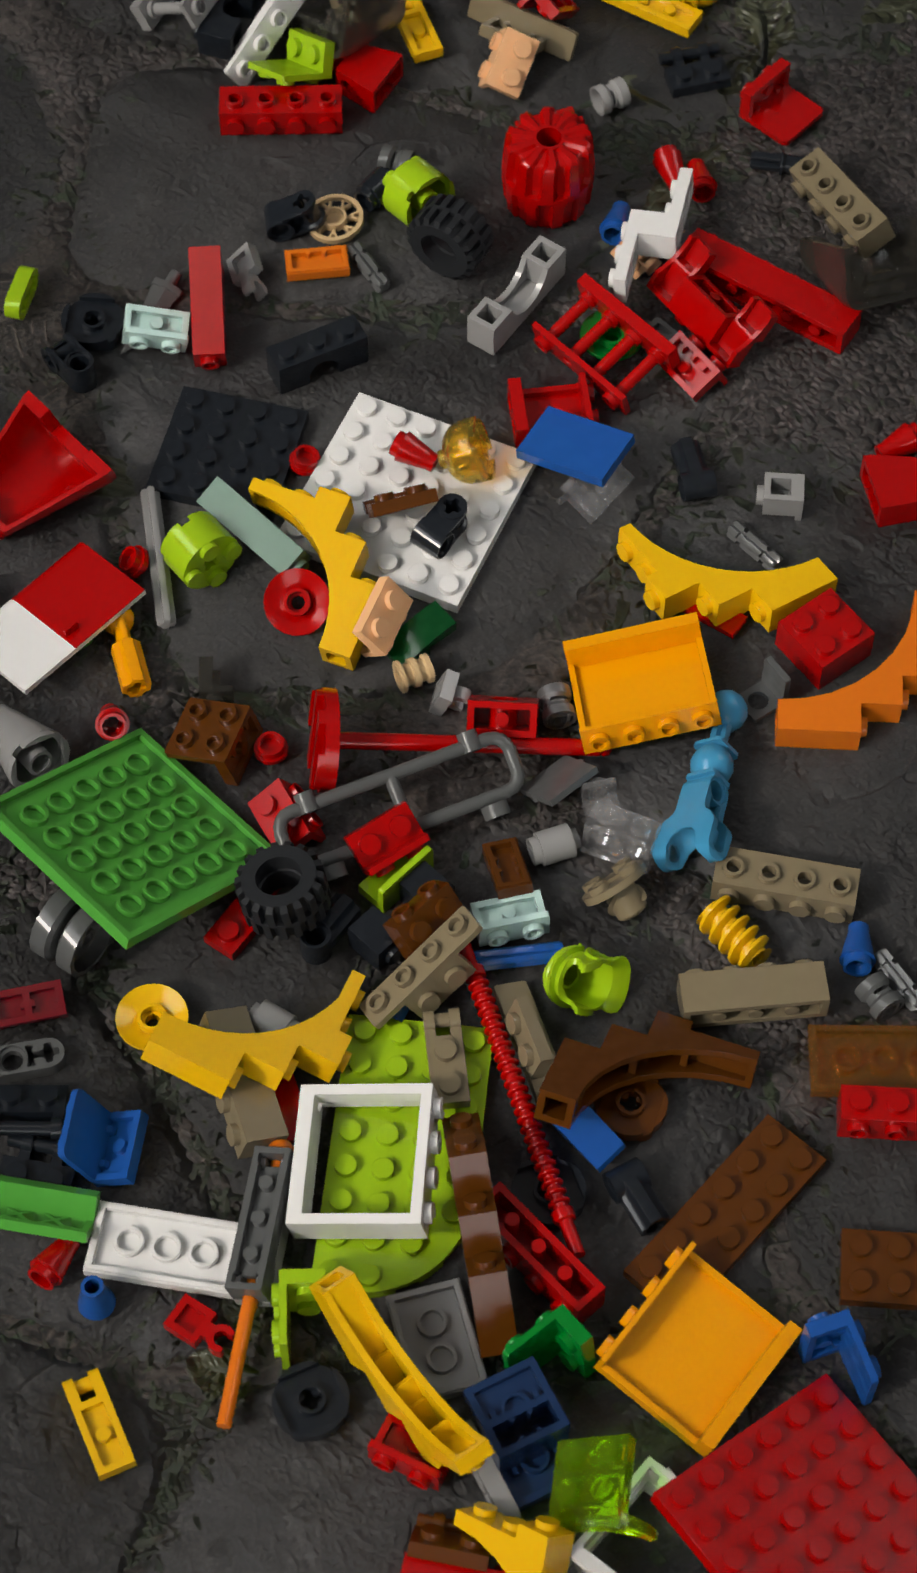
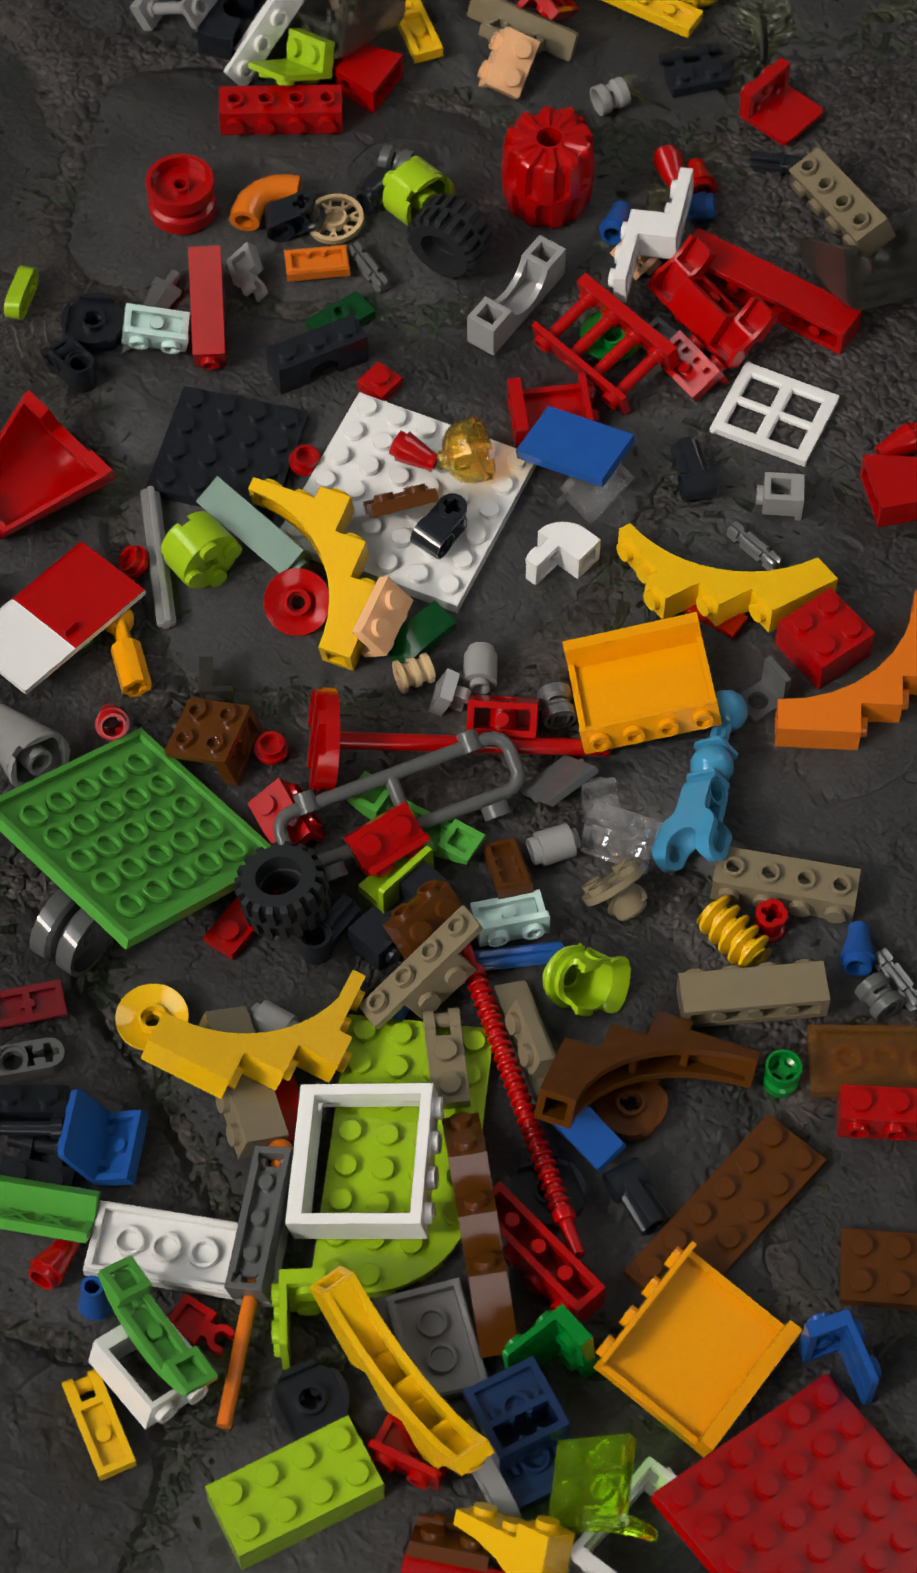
none -> white window [88,1319,209,1430]
none -> bright green slope [98,1255,218,1397]
none -> red wheel [145,153,217,235]
none -> lime brick [205,1415,385,1570]
none -> orange cylinder [229,174,302,231]
none -> dark green plate [305,291,376,331]
none -> bright green slope [346,771,485,865]
none -> red plate [357,361,403,402]
none -> light grey brick [463,642,498,695]
none -> white brick [525,522,601,585]
none -> blue cone [670,191,715,222]
none -> white window [709,361,840,467]
none -> red bush [753,899,788,944]
none -> green wheel [762,1049,803,1099]

